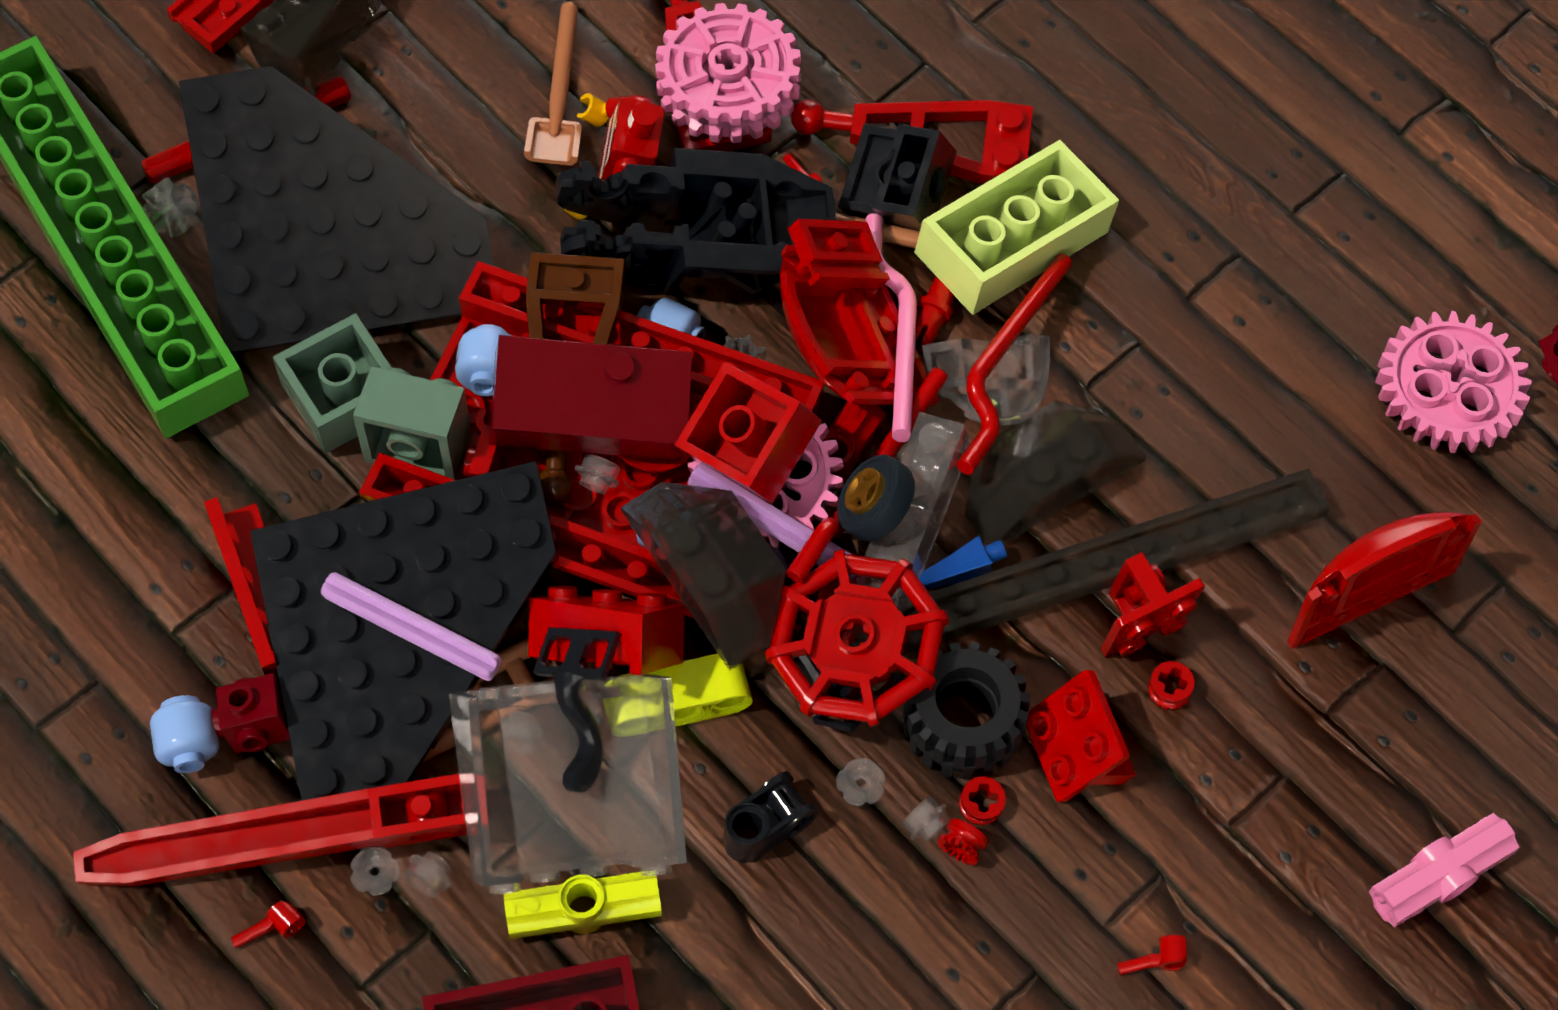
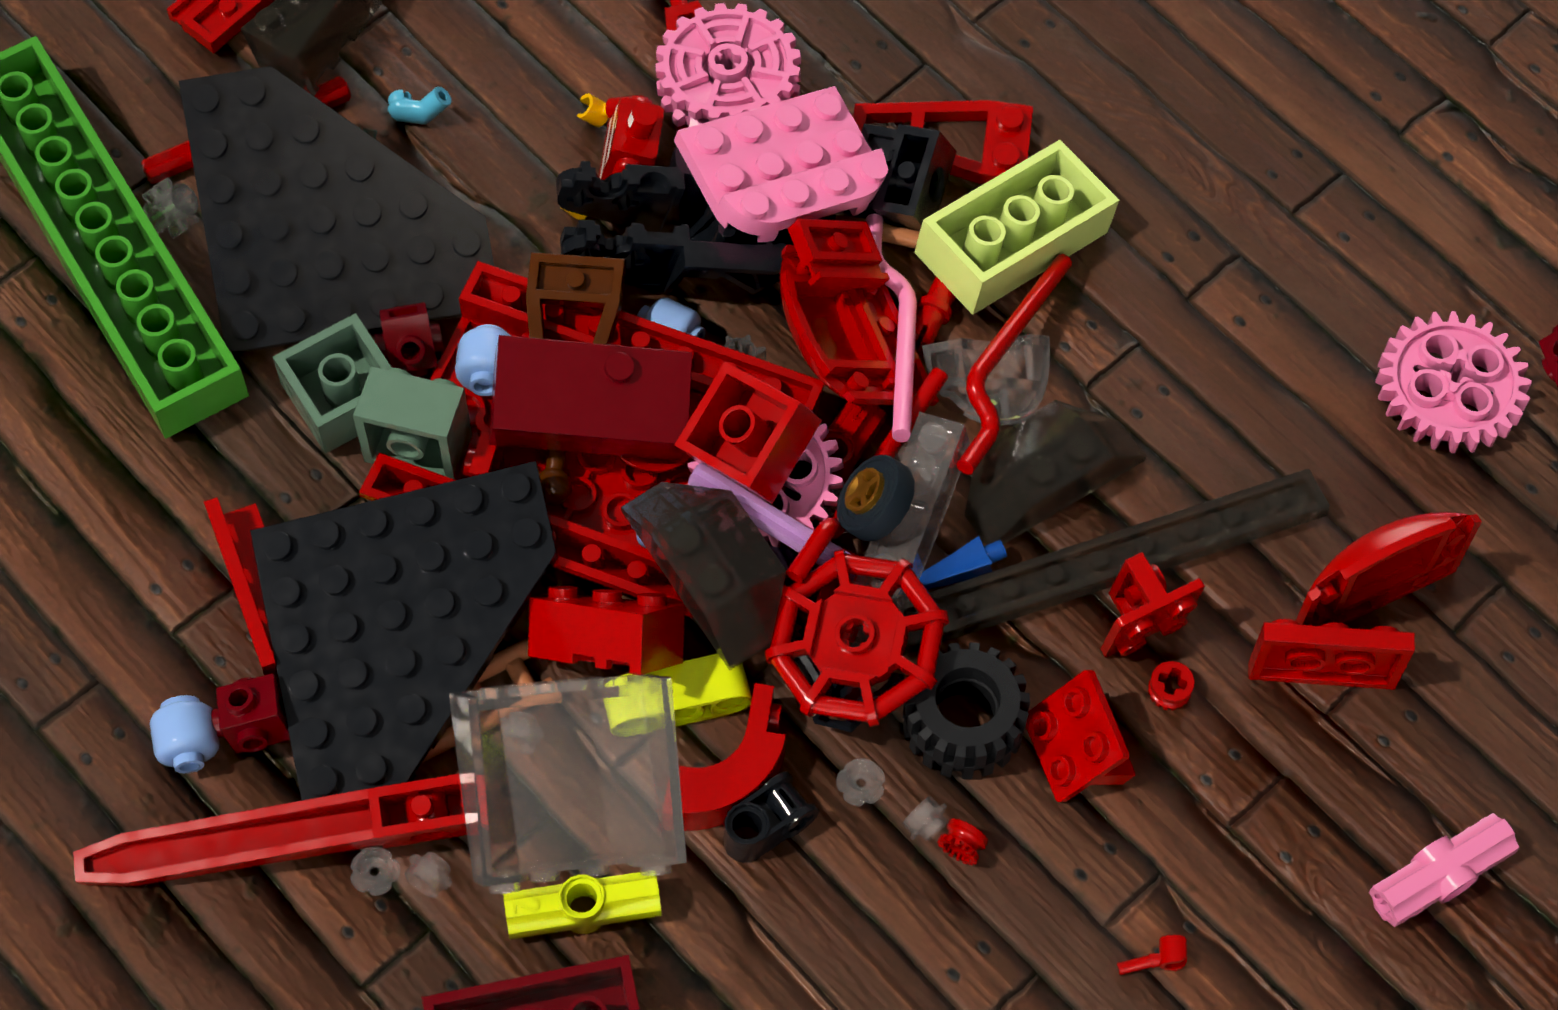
red hand [231,901,306,948] -> none
lavender axle [321,572,502,681] -> none
nougat piece [524,1,582,166] -> none
black piece [533,627,621,793] -> none
clear plate [574,454,621,494] -> none
red bush [958,776,1006,826] -> none
none -> dark red brick [374,302,444,377]
none -> medium azure arm [388,87,452,125]
none -> red arch [670,683,786,831]
none -> bright pink plate [674,86,888,242]
none -> red plate [1248,619,1415,690]

